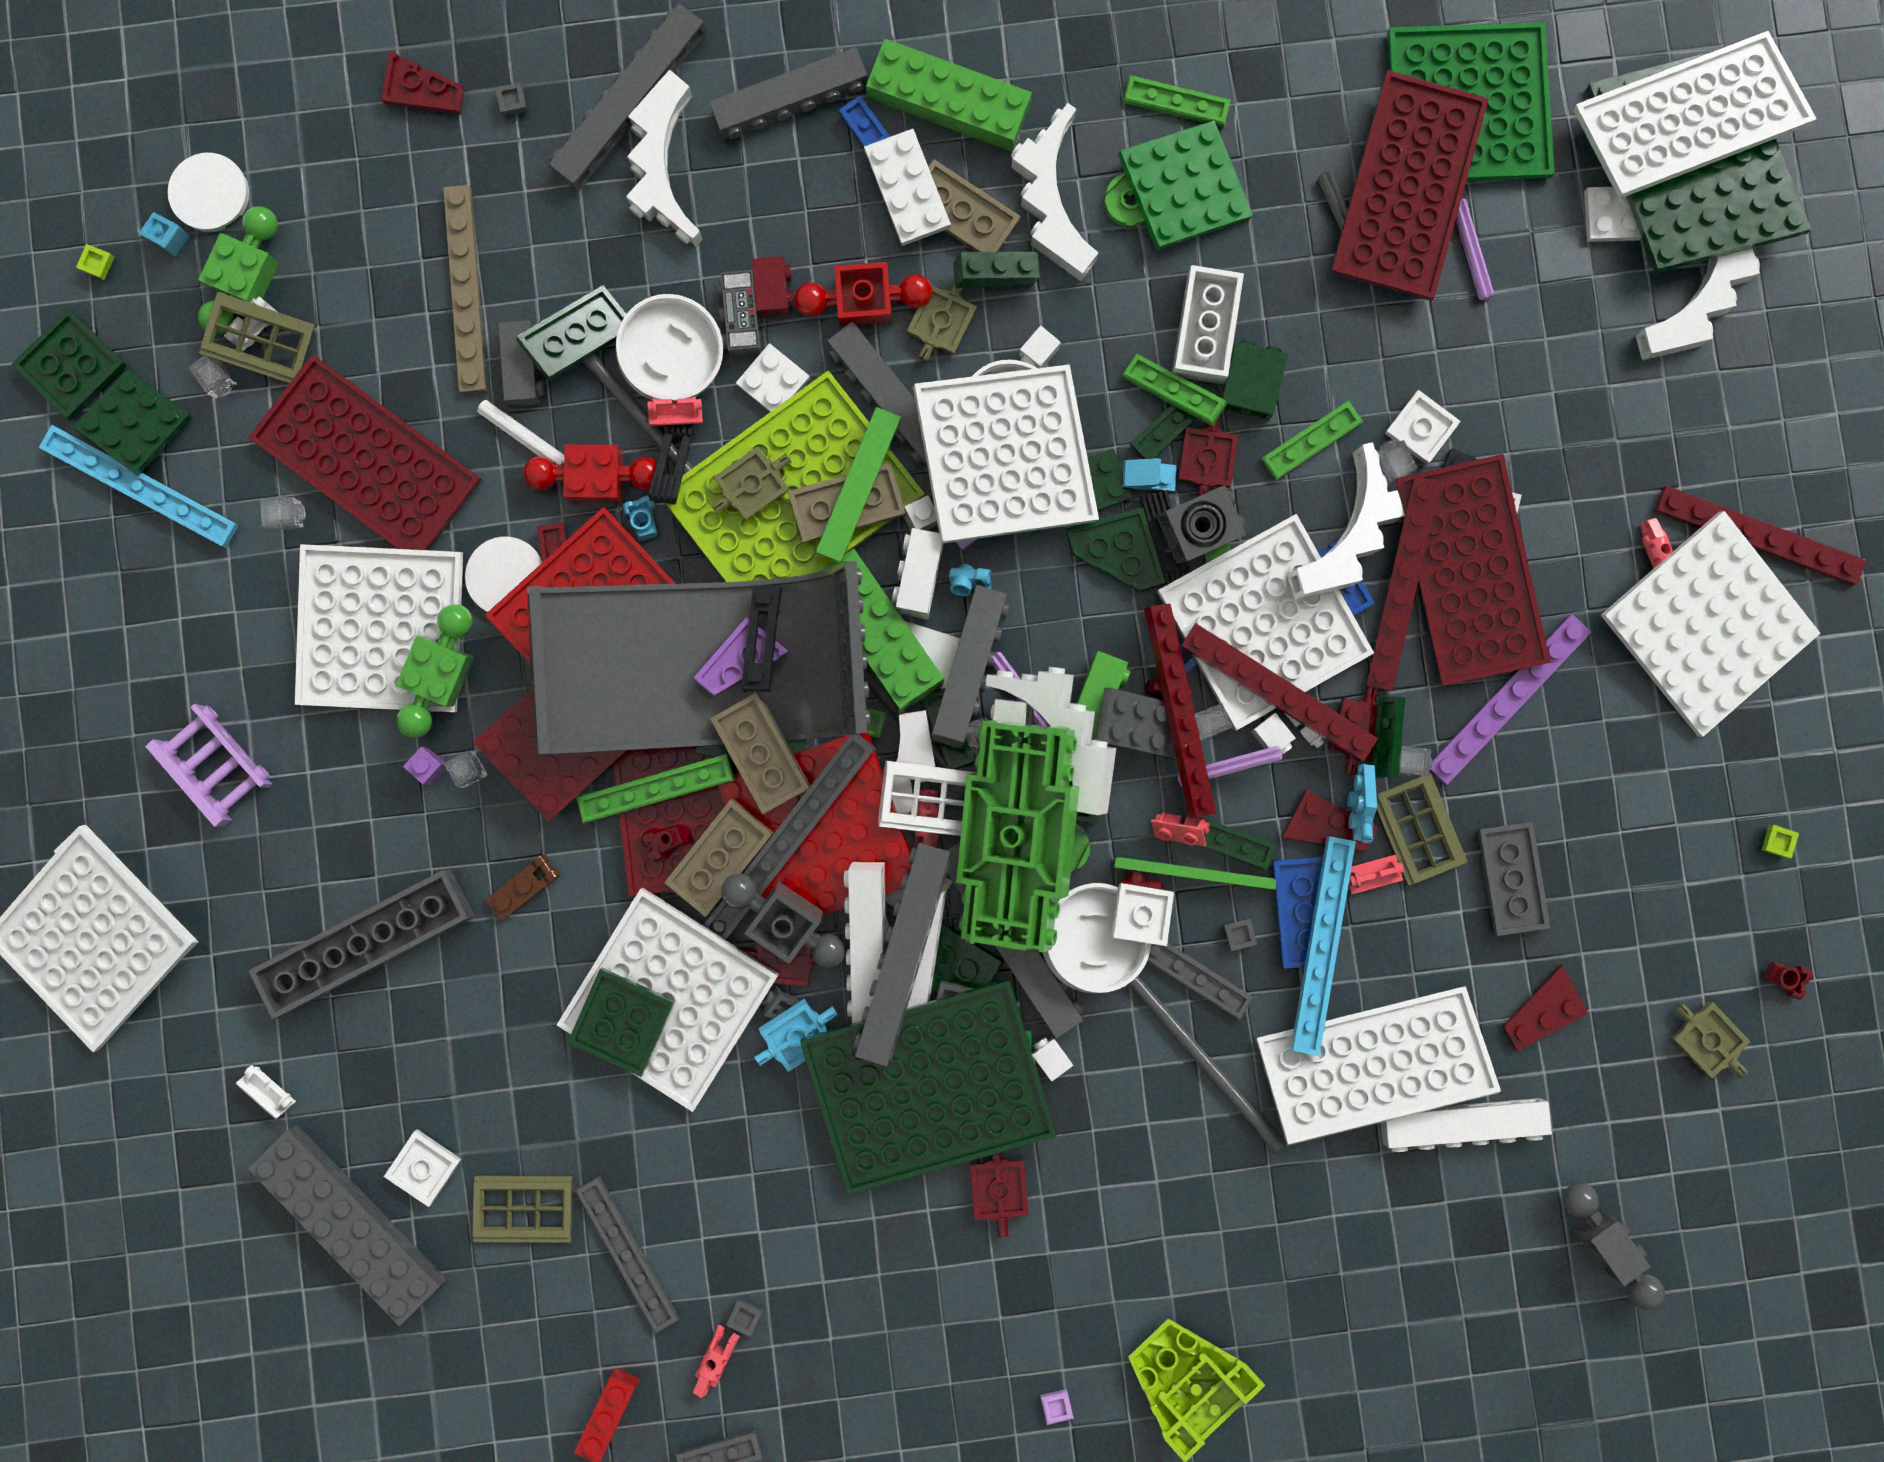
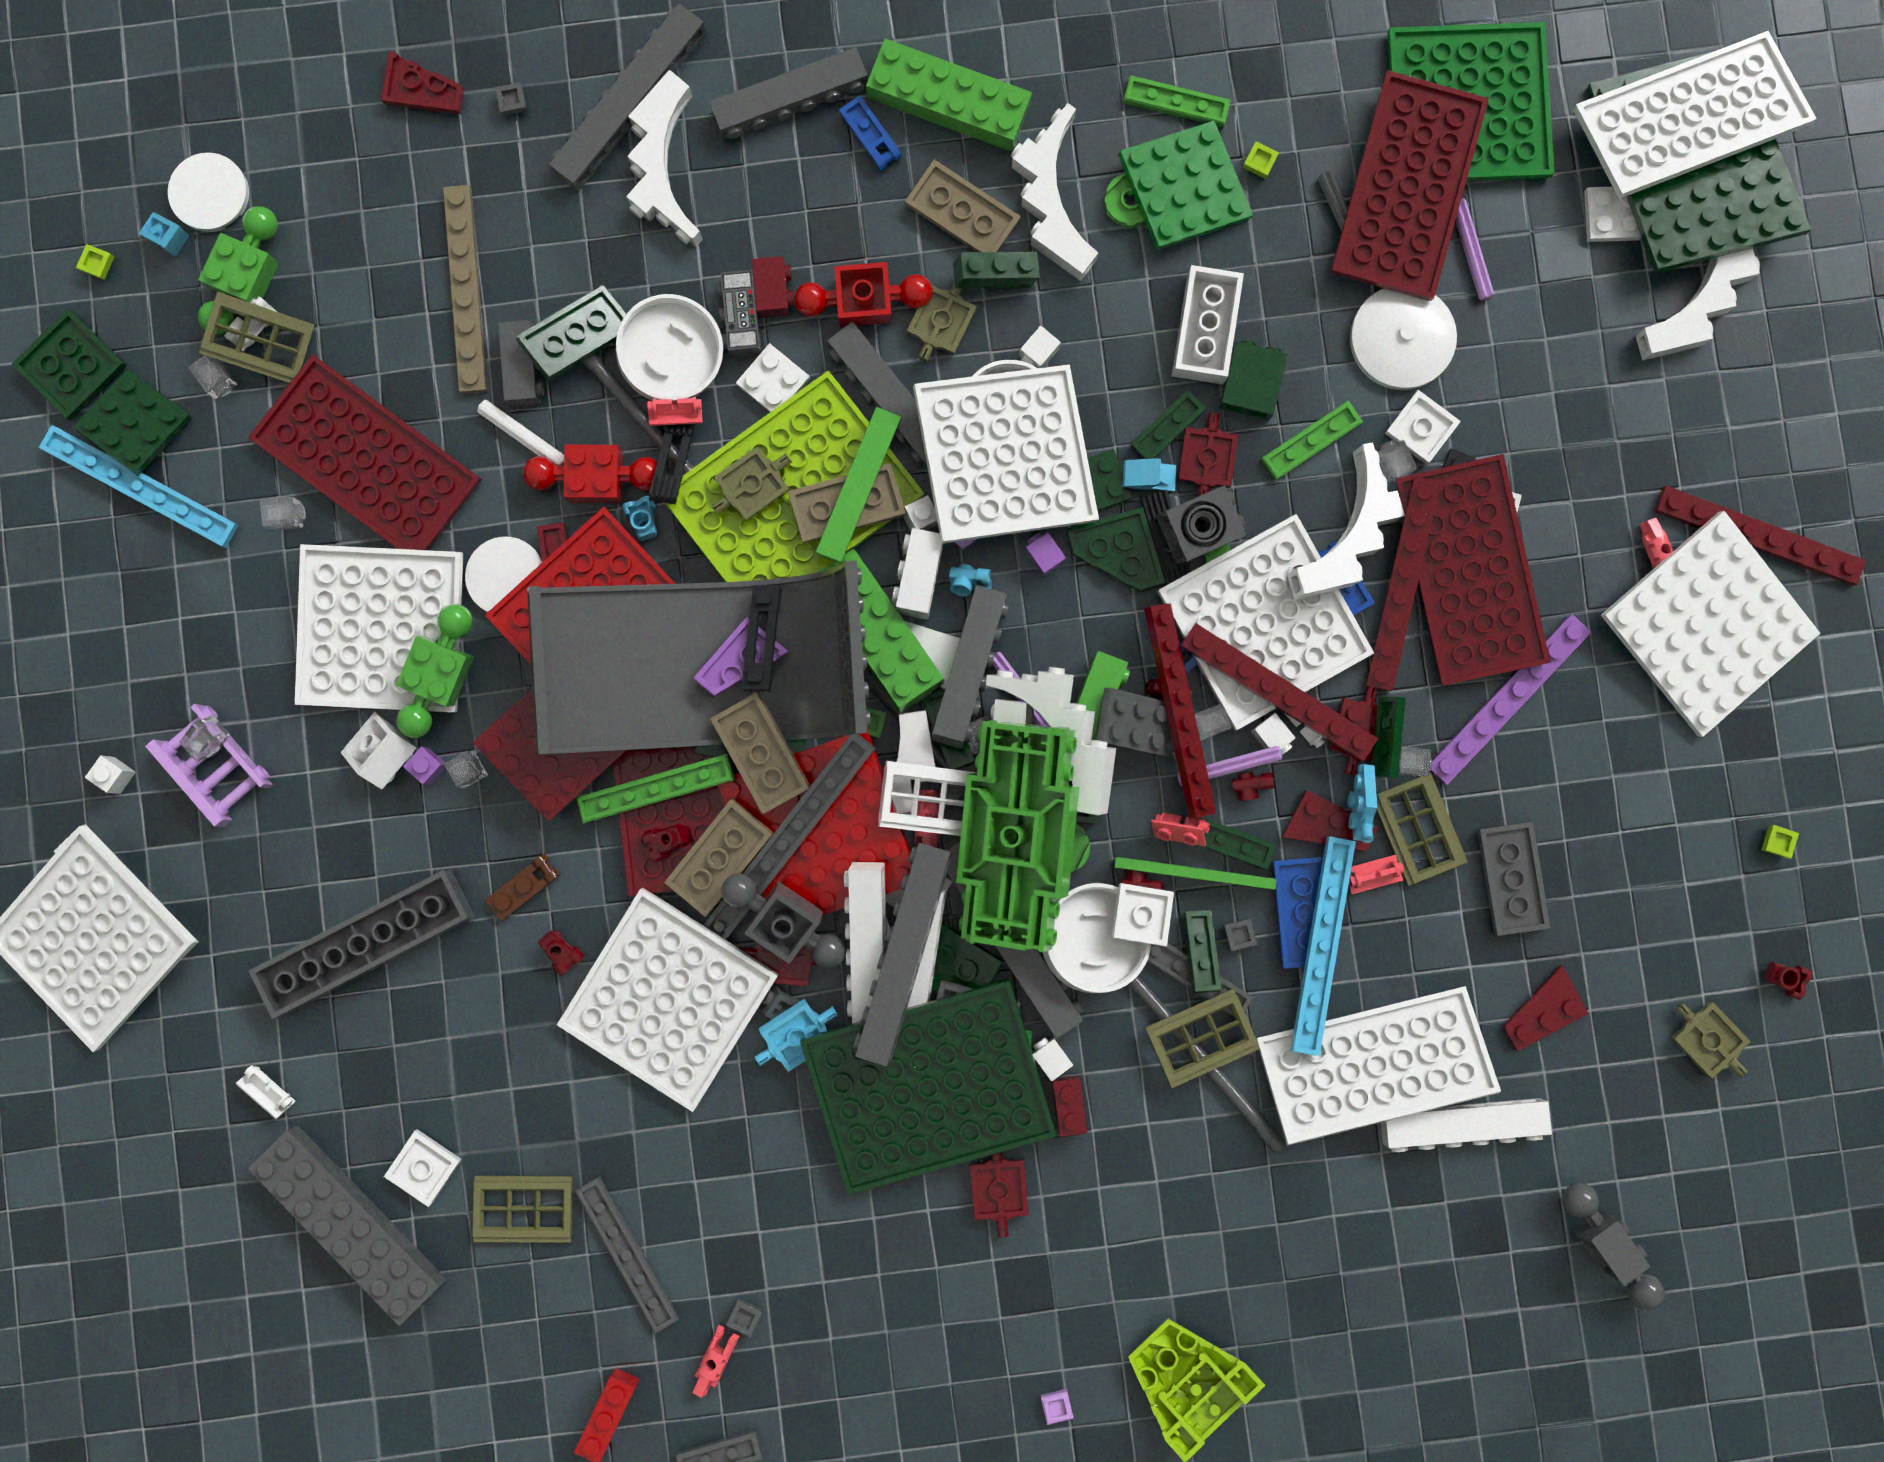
dark green plate [567,967,676,1077] -> none
white plate [864,129,951,246] -> none
bright green tile [1123,354,1227,426] -> none
none -> white brick [85,755,136,794]
none -> clear brick [179,715,230,762]
none -> white slope [341,711,416,789]
none -> dark red plate [538,930,585,976]
none -> medium lavender brick [1025,532,1066,577]
none -> dark red brick [1052,1075,1087,1137]
none -> olive piece [1145,989,1260,1088]
none -> dark green plate [1182,910,1222,993]
none -> dark red plate [1232,771,1275,801]
none -> lime plate [1243,141,1279,179]
none -> white dish [1350,288,1457,390]

